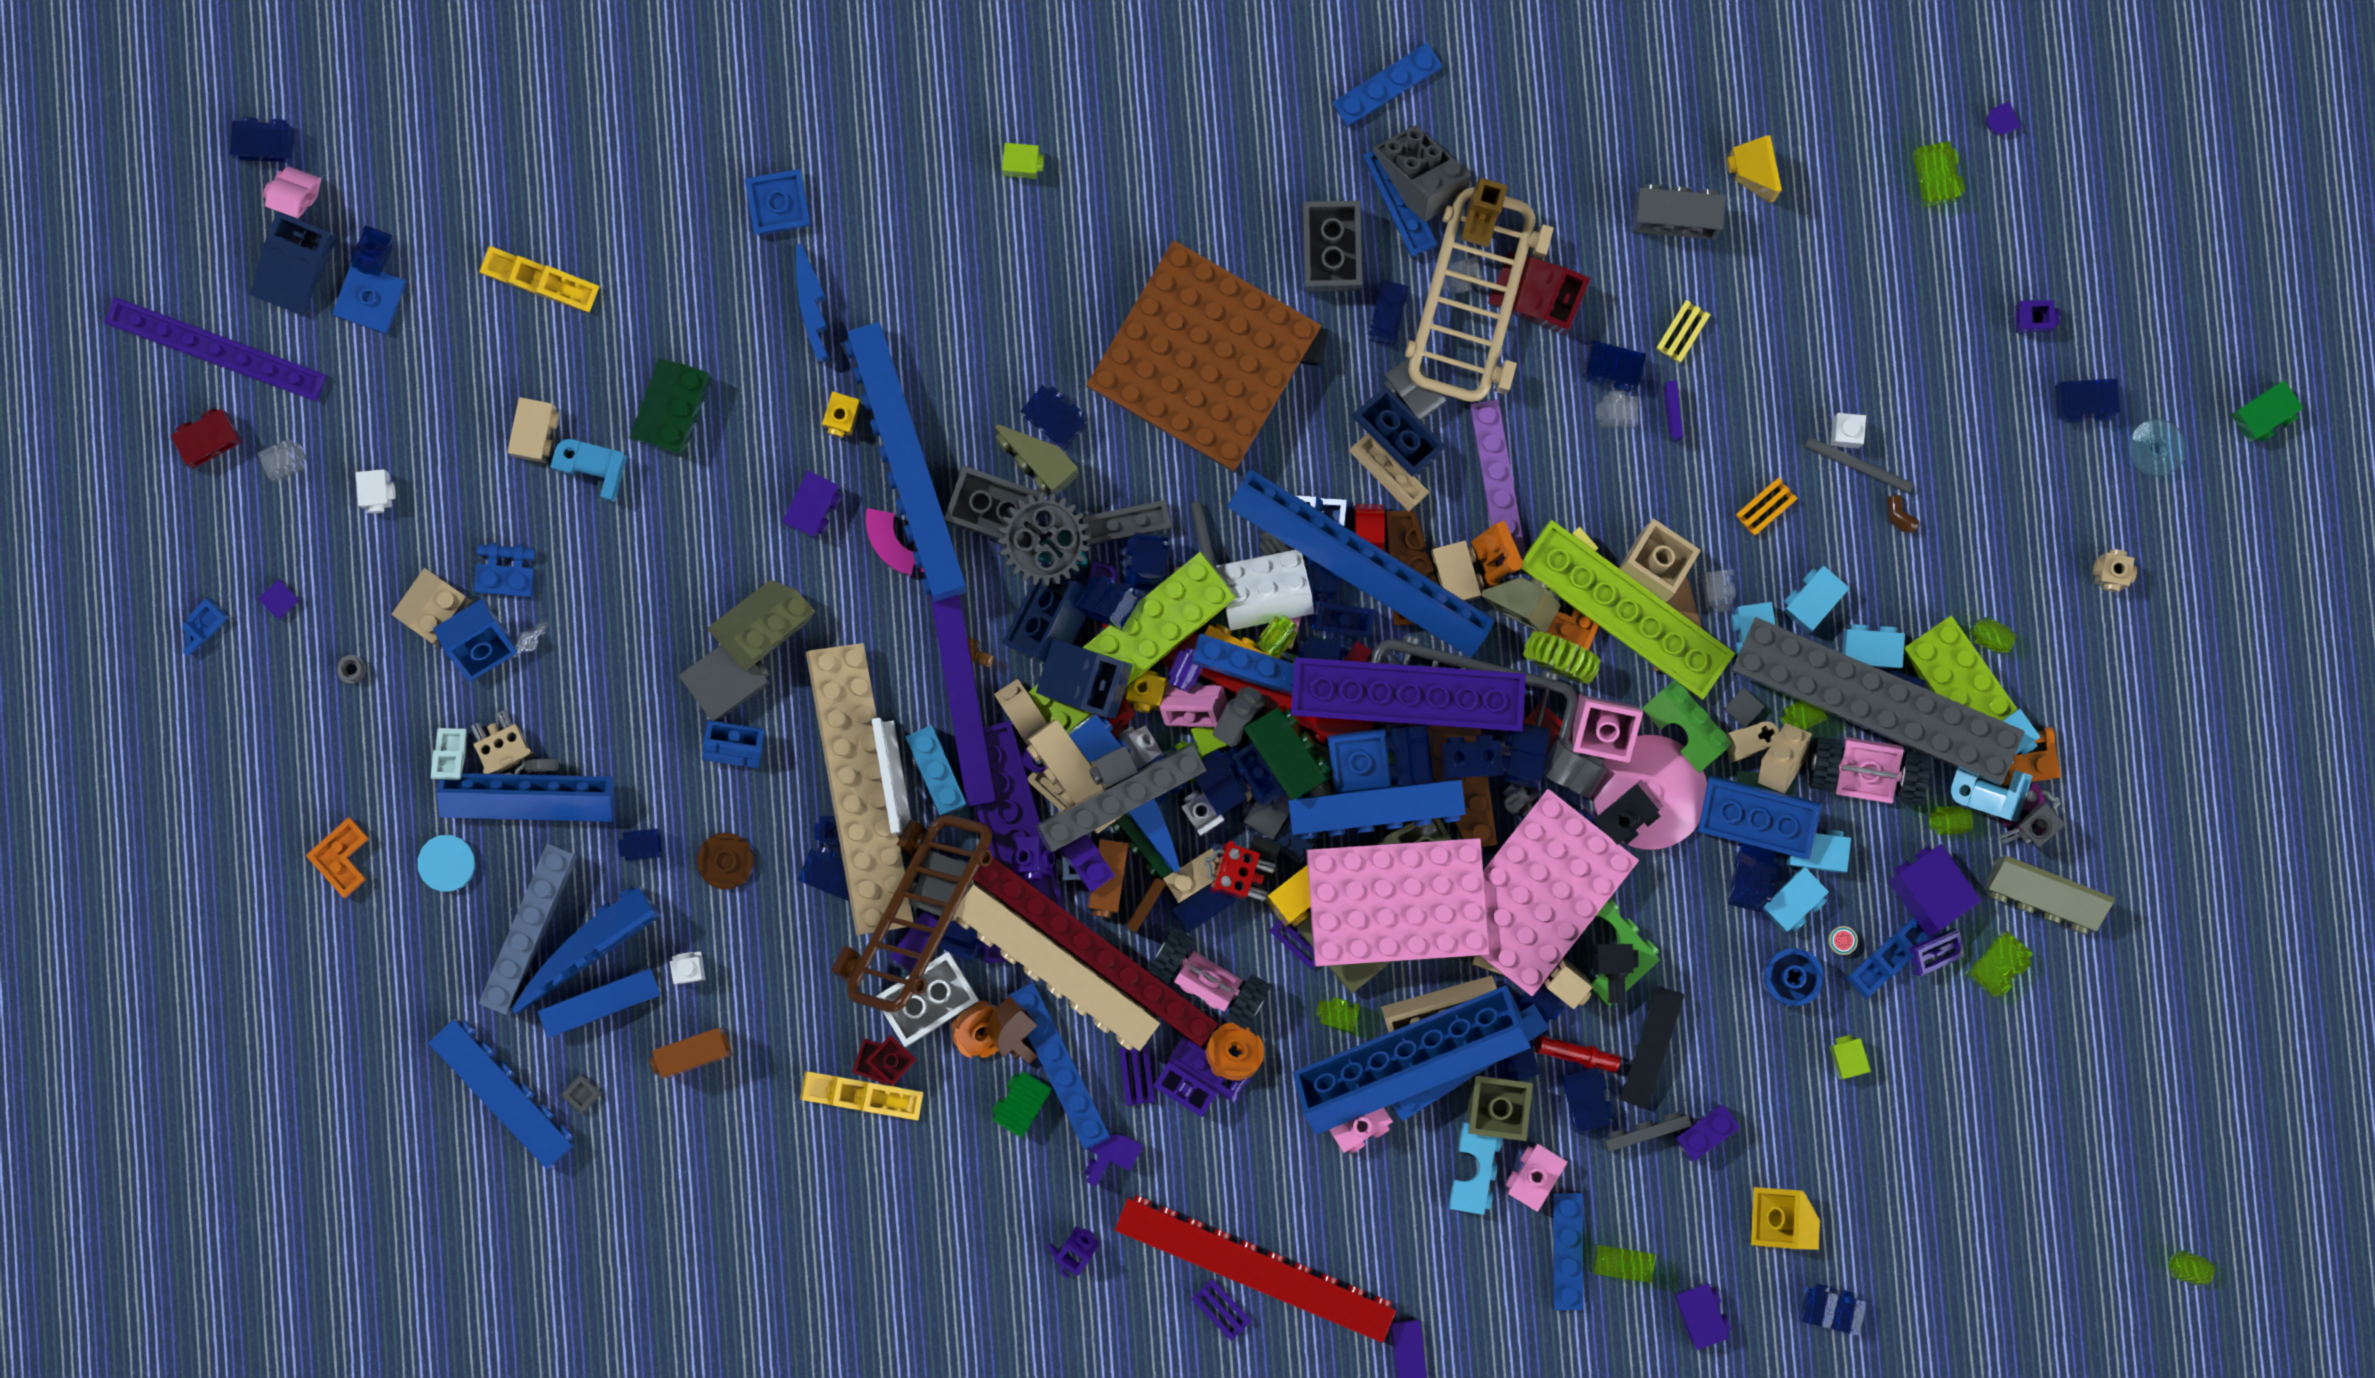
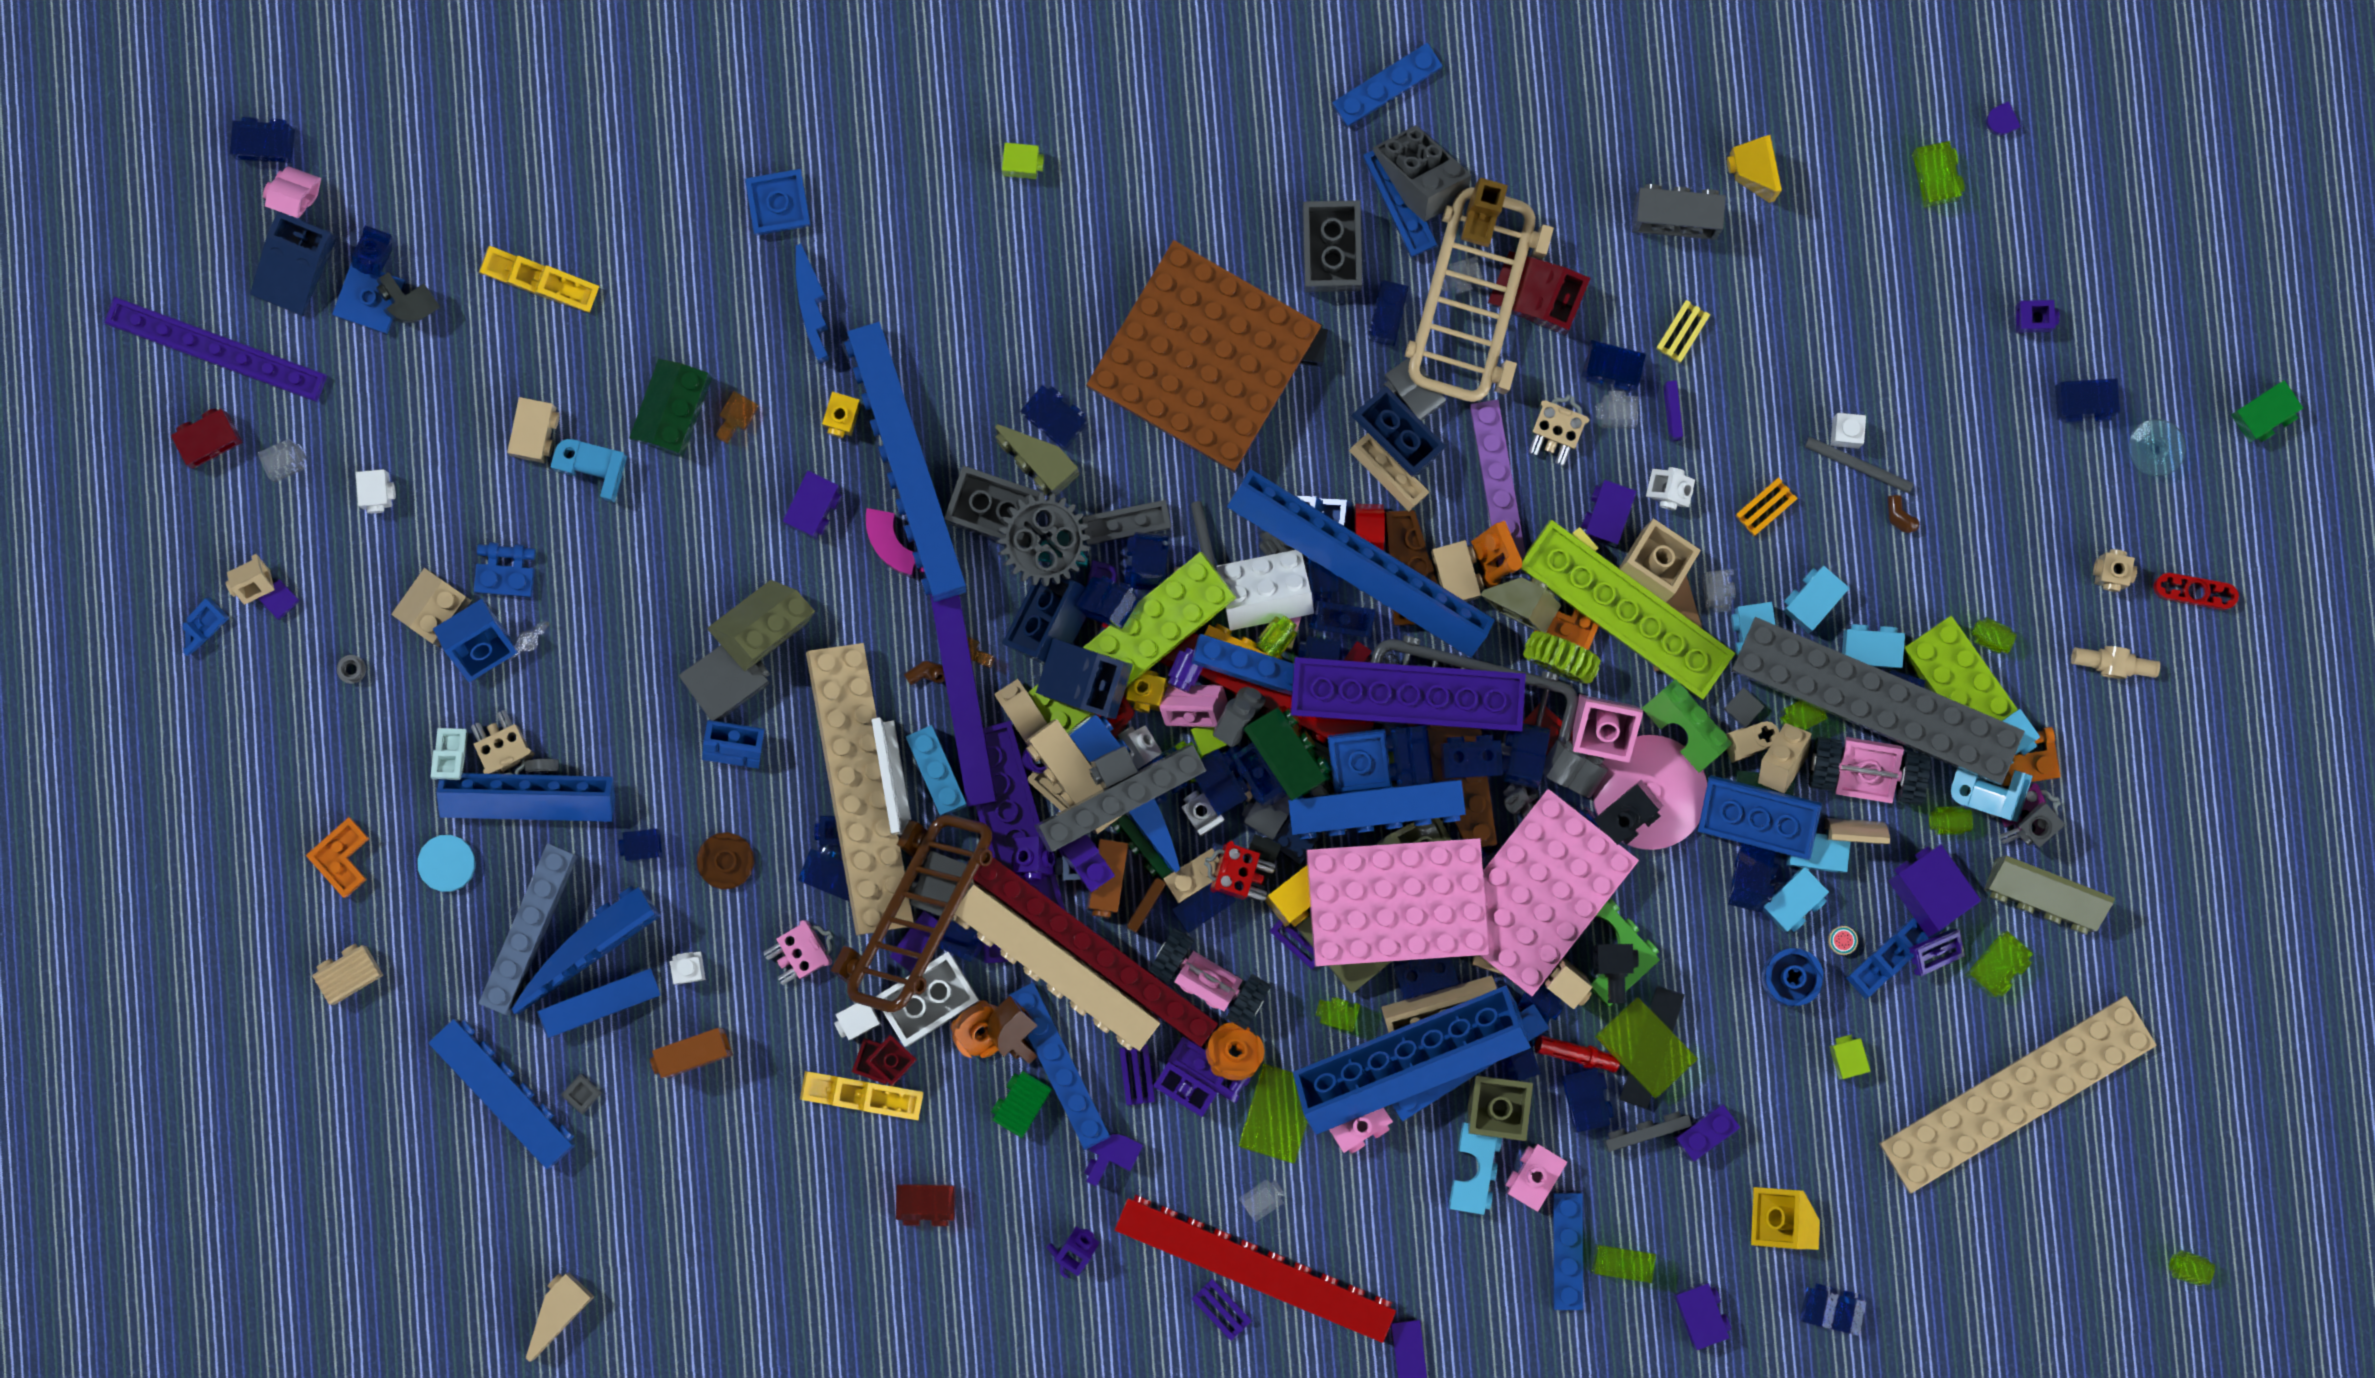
none -> tan brick [226,554,275,605]
none -> tan brick [312,944,383,1005]
none -> pearl dark grey brick [376,272,440,323]
none -> tan slope [526,1272,595,1362]
none -> clear orange plate [716,391,759,444]
none -> bright pink piece [763,920,833,985]
none -> white brick [834,1003,881,1040]
none -> clear red brick [896,1184,956,1226]
none -> reddish brown arm [904,660,945,686]
none -> clear neon green piece [1238,1063,1308,1164]
none -> clear brick [1239,1179,1285,1222]
none -> clear blue brick [1393,957,1459,1000]
none -> tan piece [1529,394,1589,466]
none -> dark purple brick [1581,480,1637,548]
none -> clear neon green piece [1595,997,1698,1098]
none -> white brick [1646,467,1695,510]
none -> tan slope [1824,818,1890,844]
none -> tan plate [1879,996,2157,1194]
none -> tan pin [2071,646,2160,679]
none -> red beam [2153,573,2239,610]

